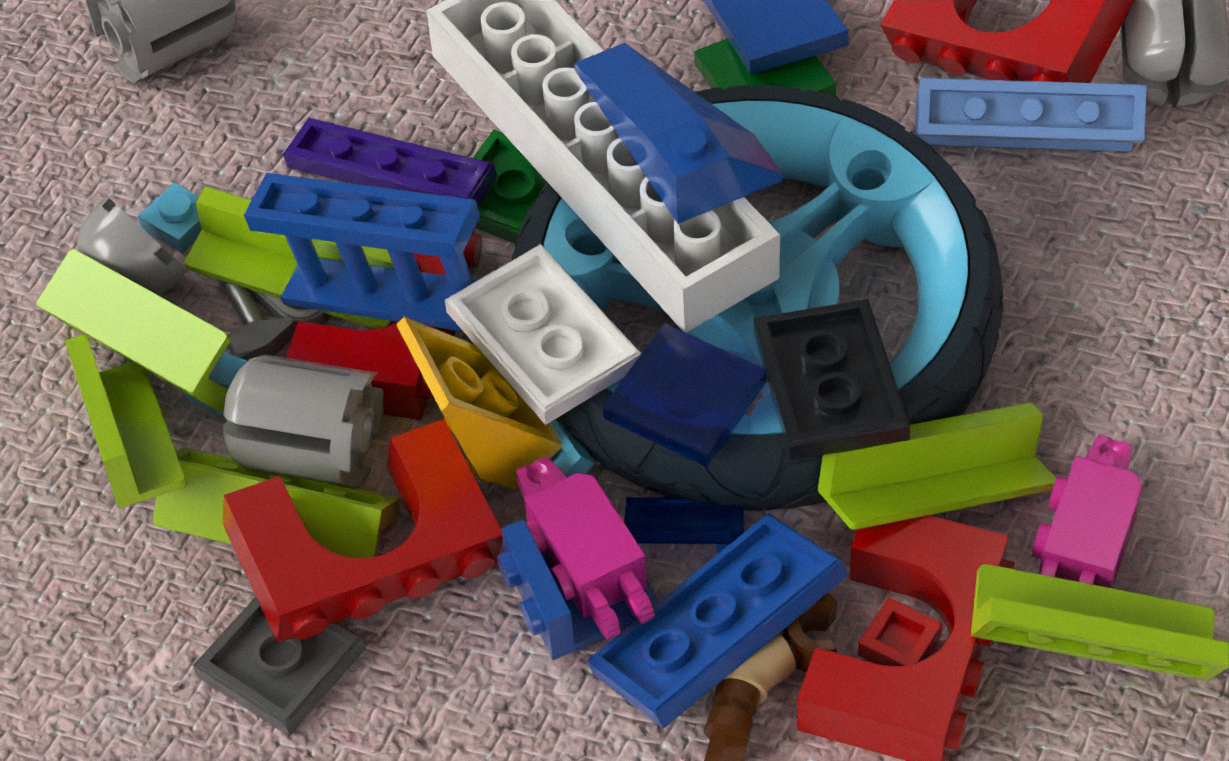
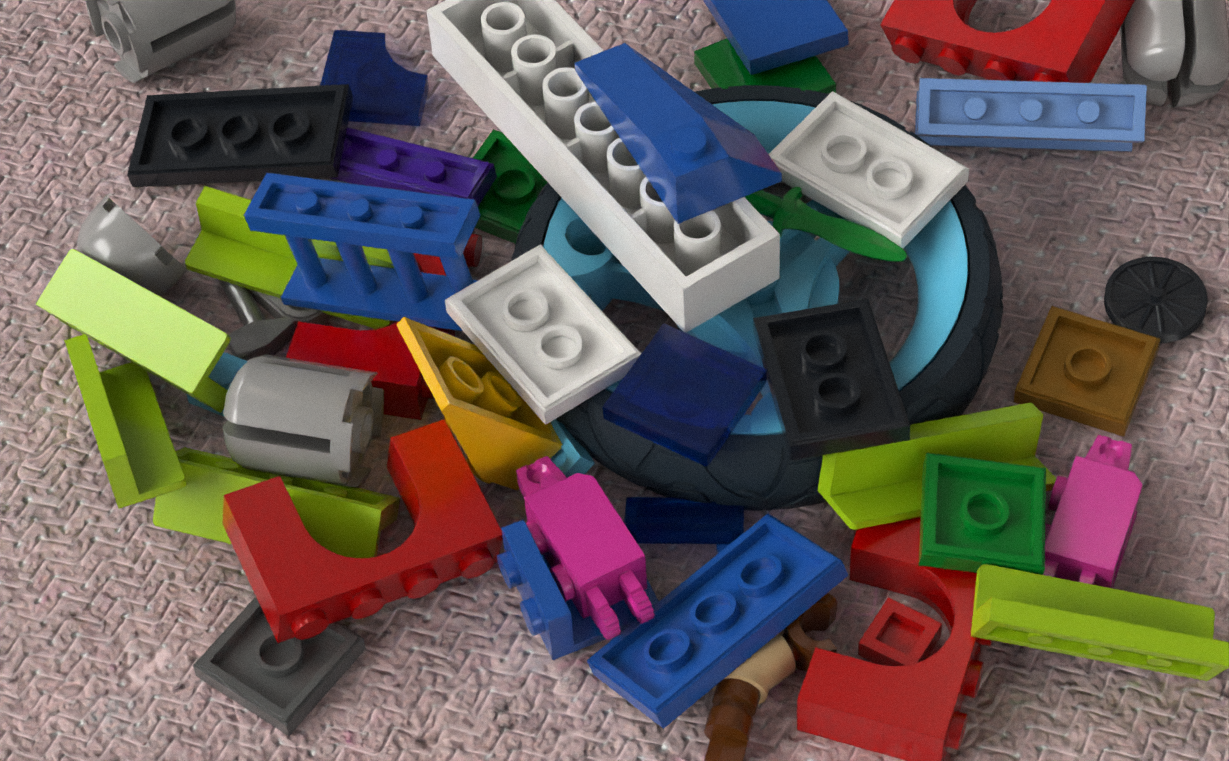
medium azure plate [138,182,201,254] -> none
none -> black tile [127,84,353,187]
none -> clear blue tile [320,30,429,126]
none -> green sword [745,187,907,262]
none -> white tile [769,91,969,249]
none -> green tile [918,453,1046,575]
none -> pearl gold tile [1013,306,1161,437]
none -> black wheel [1104,257,1208,343]

